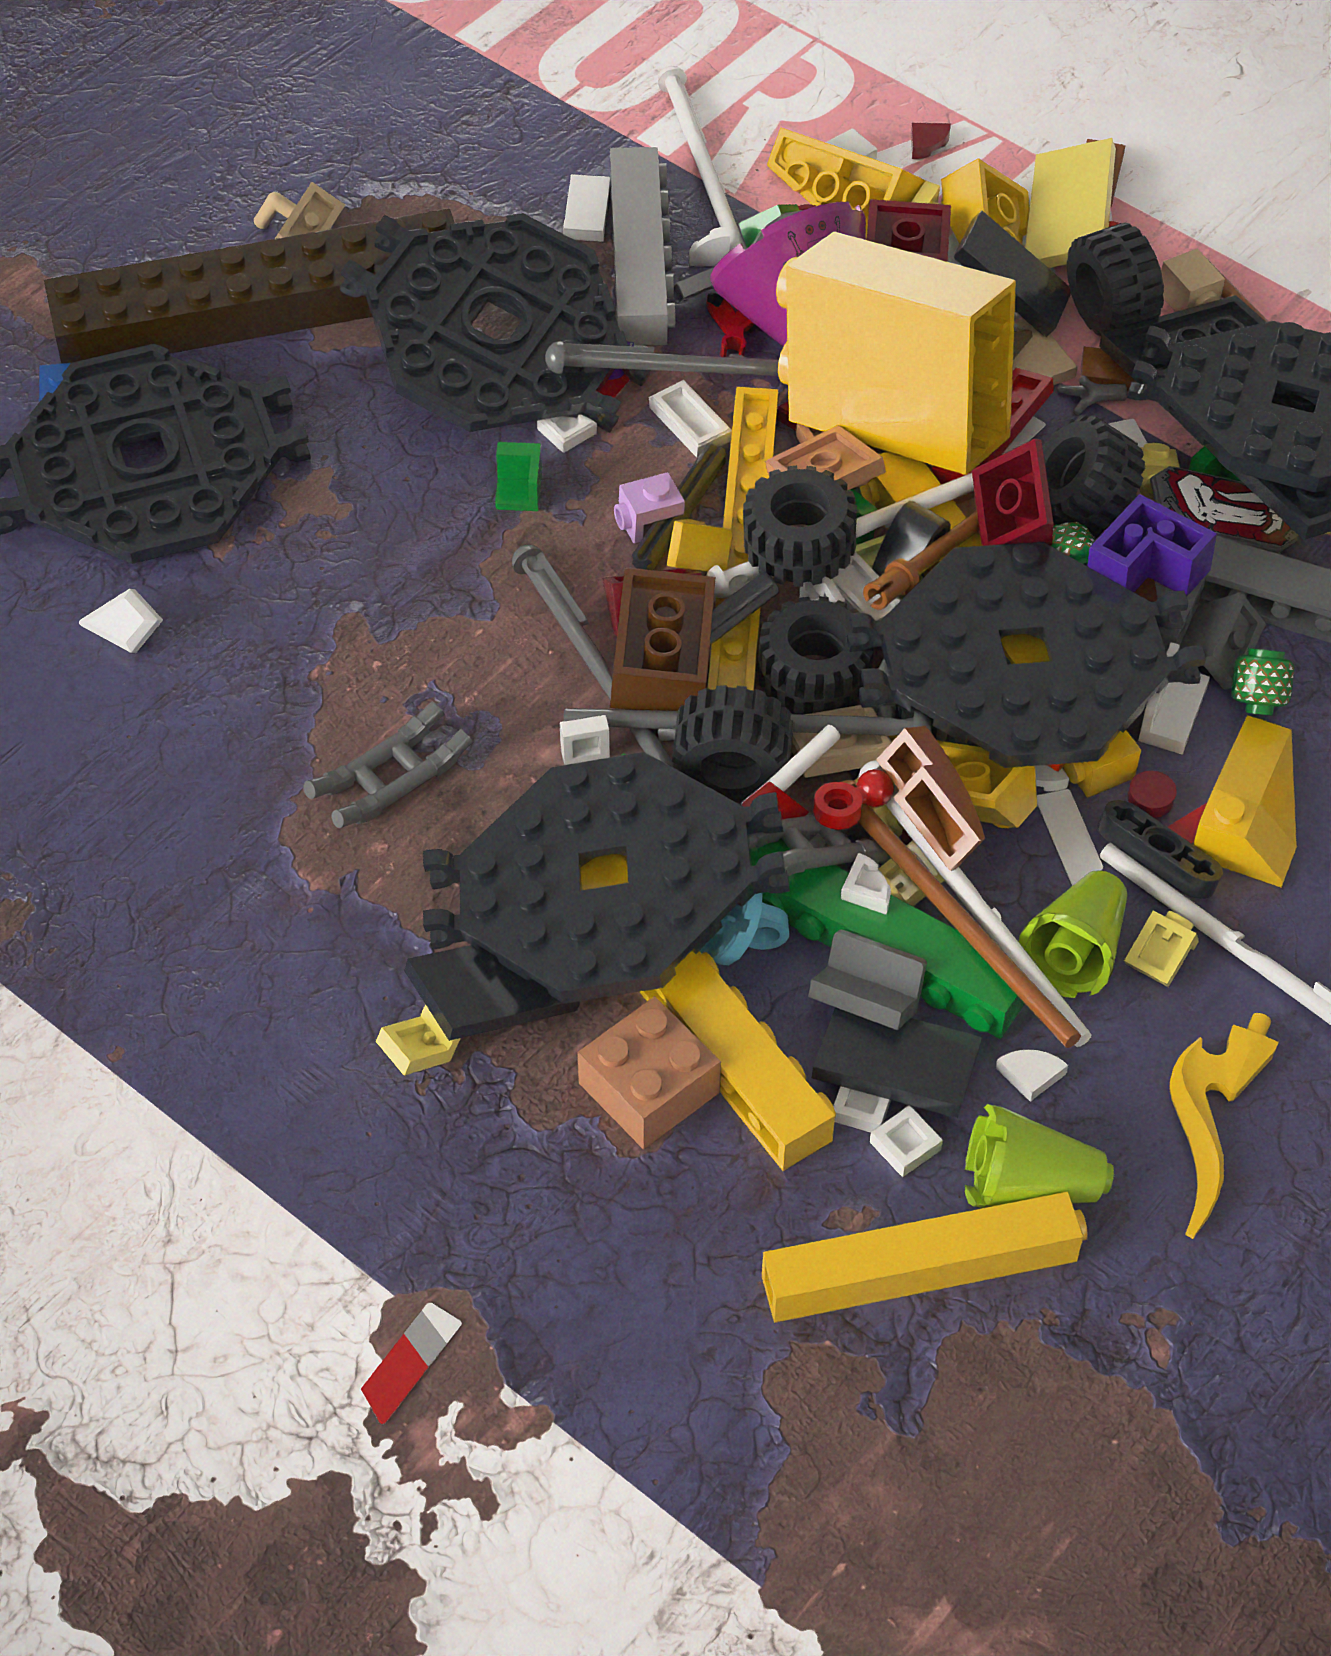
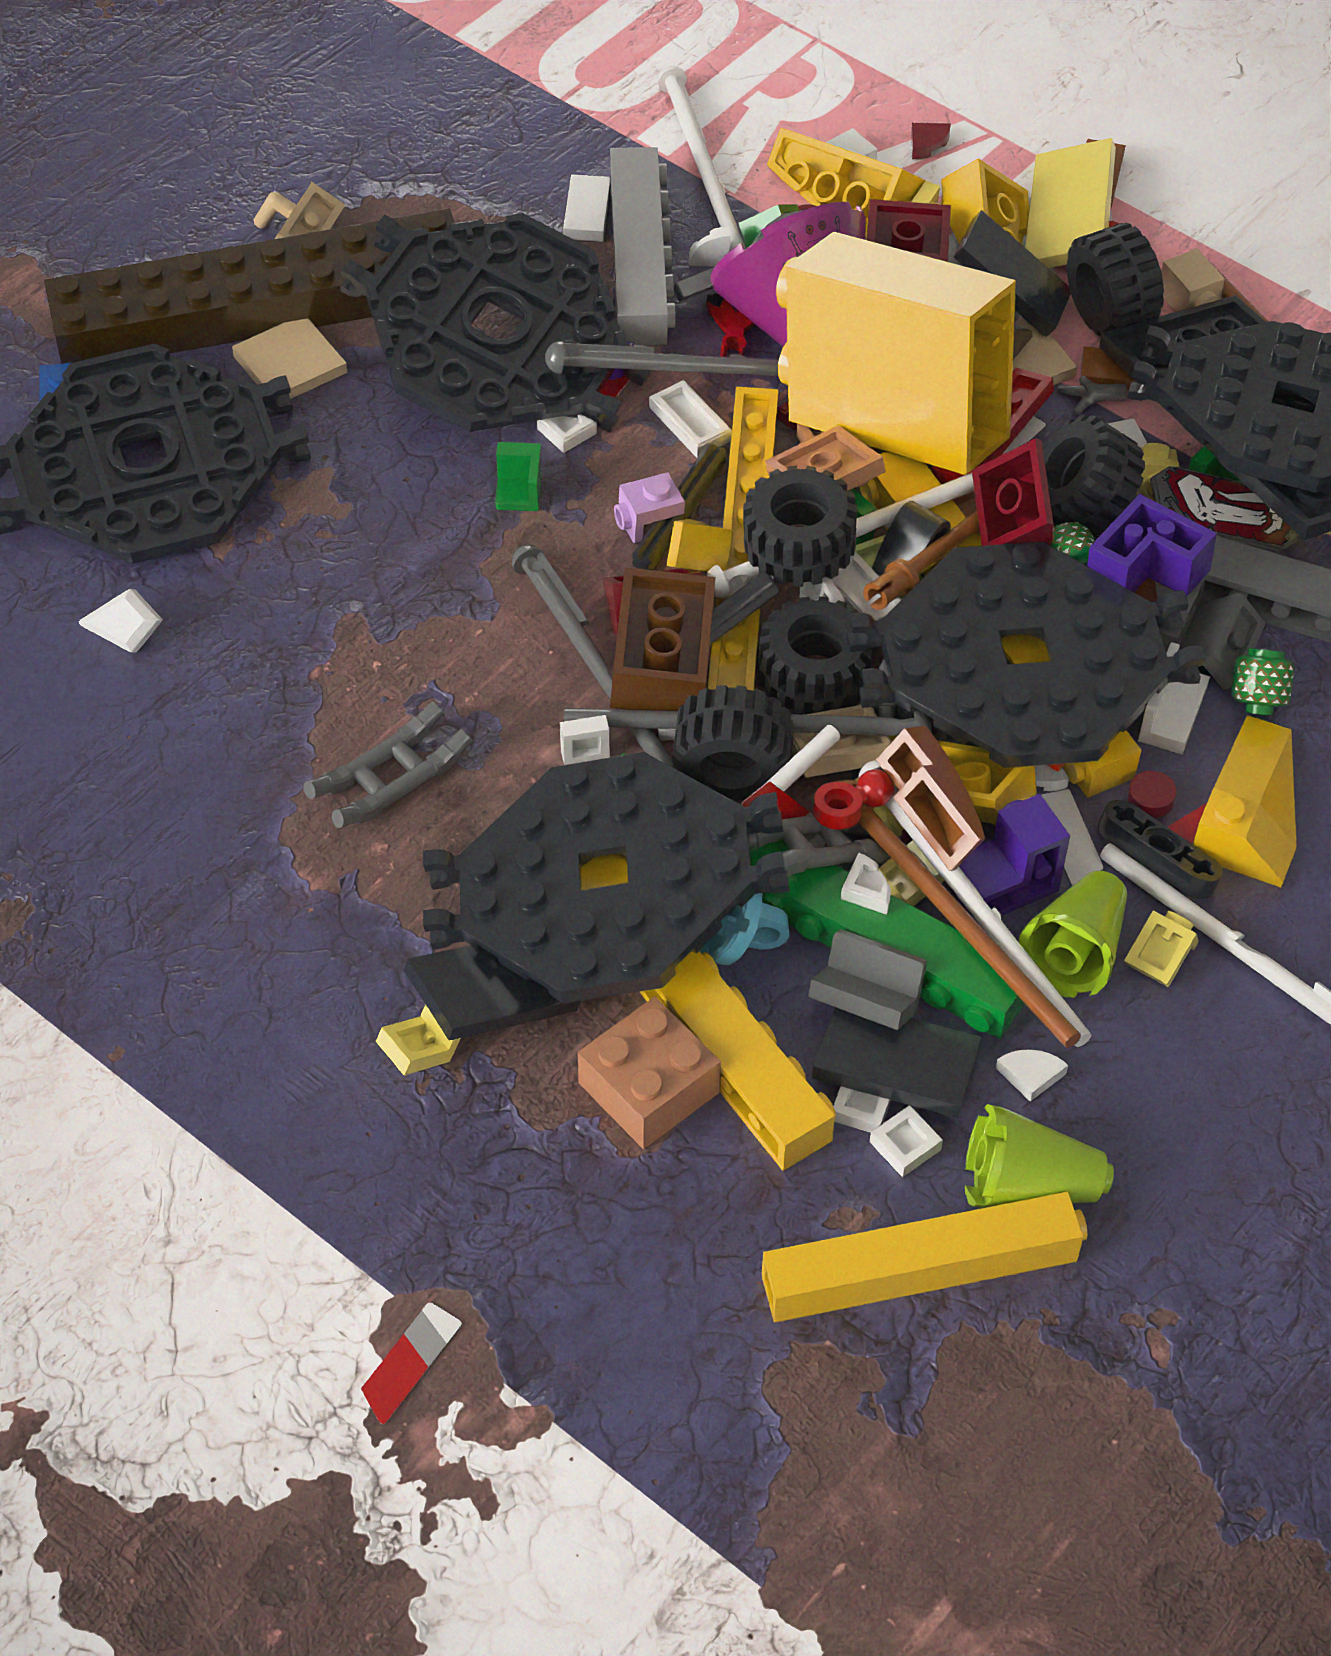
yellow piece [1169,1013,1279,1239] -> none
none -> tan tile [232,318,347,399]
none -> dark purple brick [949,794,1070,924]

